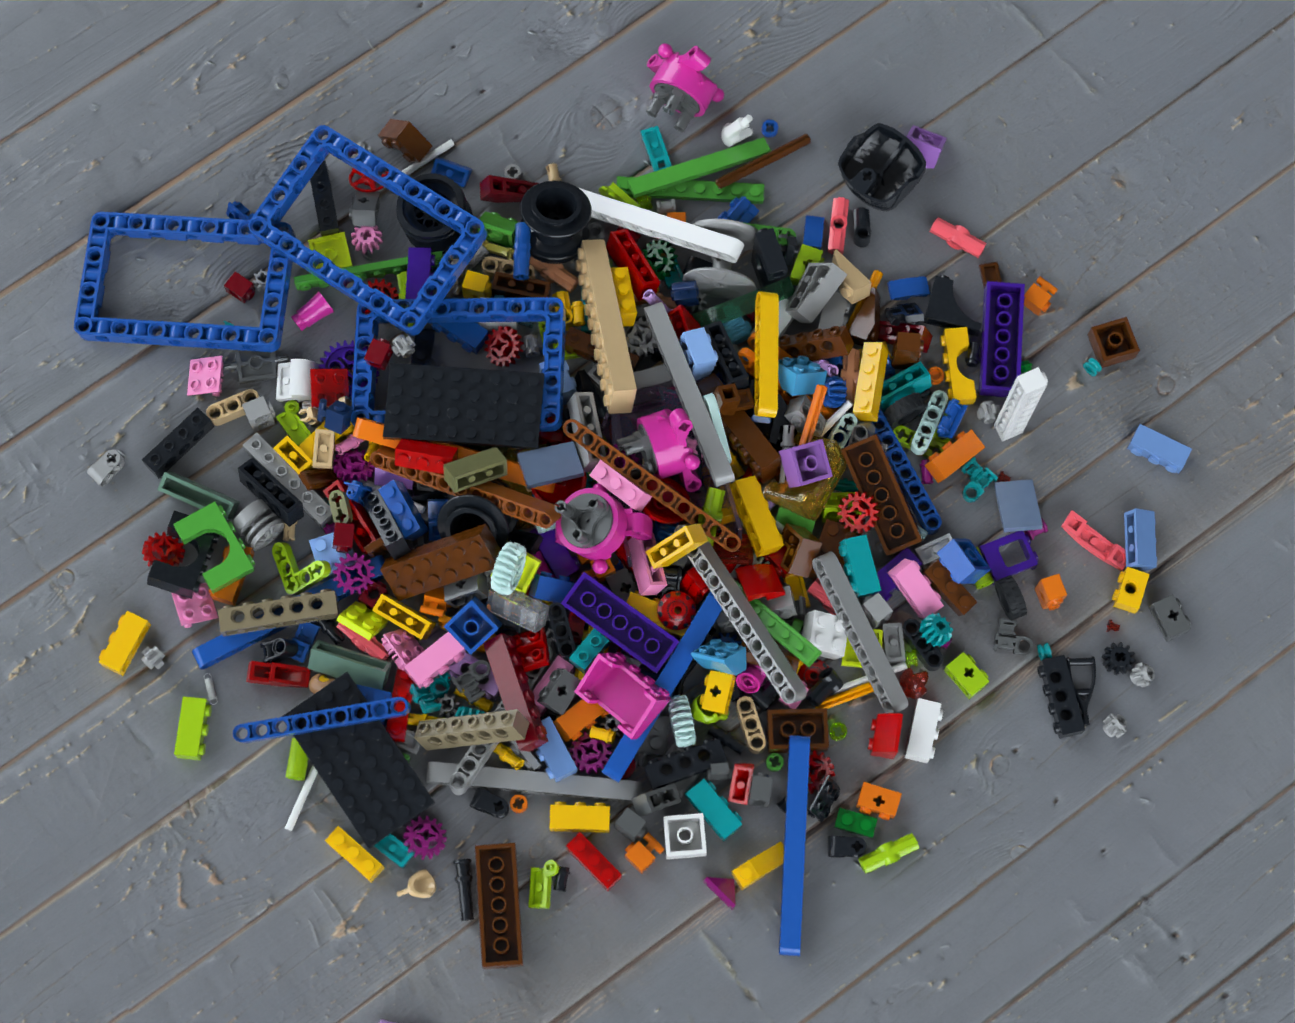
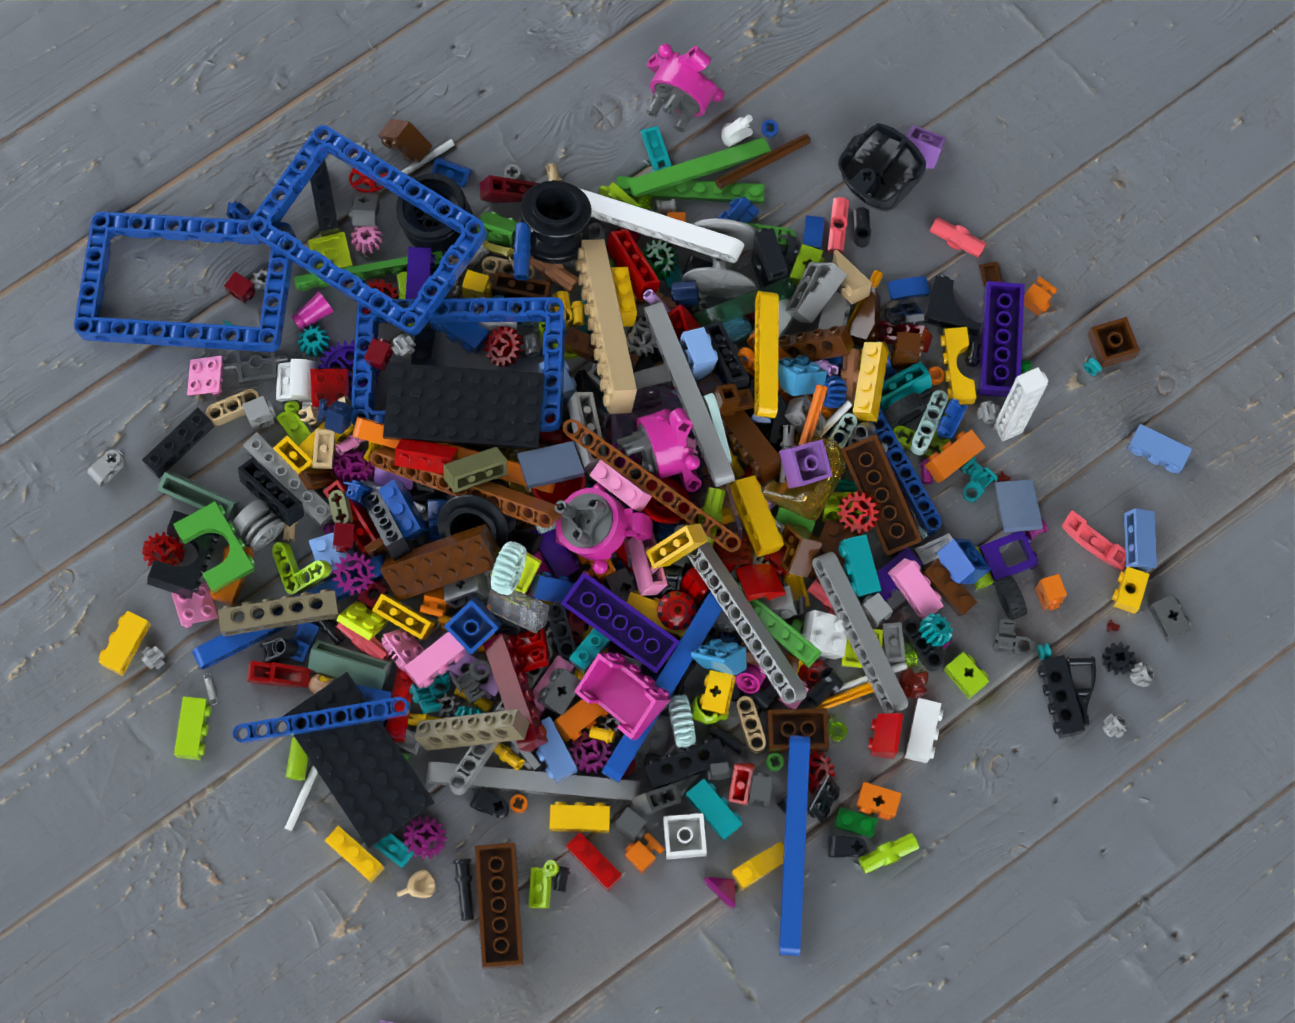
none -> teal gear [297,324,330,358]

